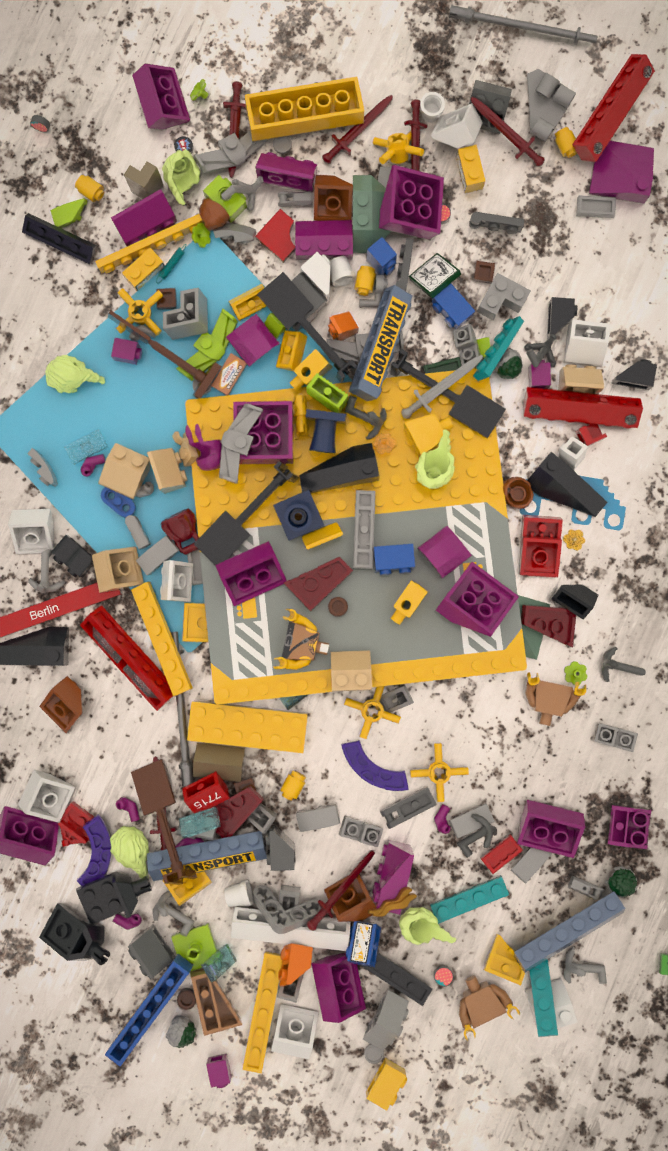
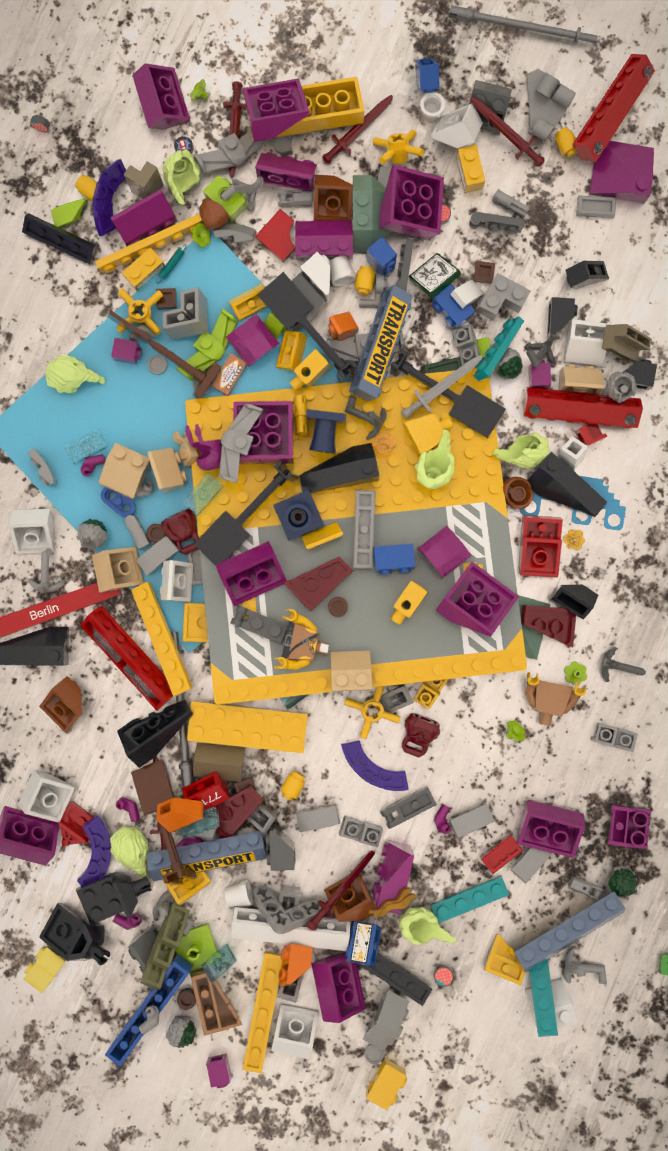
black brick [51,535,94,578] -> none
lime brick [306,373,348,413] -> none
dark red sword [404,99,428,171] -> none
yellow bar [410,743,469,802] -> none
dark grey piece [457,814,497,858] -> none
medium nougat torso [459,975,520,1041] -> none
none -> light yellow brick [23,946,66,993]
none -> light grey piece [77,519,108,550]
none -> dark purple tile [93,159,126,236]
none -> black wedge [117,700,193,768]
none -> light grey arm [139,1006,159,1035]
none -> olive slope [140,903,190,990]
none -> reddish brown tile [147,524,167,543]
none -> light grey piece [148,355,167,375]
none -> orange slope [156,798,203,833]
none -> clear light blue plate [183,473,223,516]
none -> dark grey plate [230,605,288,644]
none -> magenta slope [243,78,309,142]
none -> dark red piece [402,713,441,758]
none -> yellow slope [413,679,448,710]
none -> blue brick [415,58,440,93]
none -> white slope [450,280,485,309]
none -> light grey axle [492,189,529,217]
none -> yellowish green hair [492,432,549,469]
none -> lime plant [506,720,526,742]
none -> black slope [565,260,609,288]
none -> dark tan piece [602,324,652,362]
none -> light grey piece [606,371,637,403]

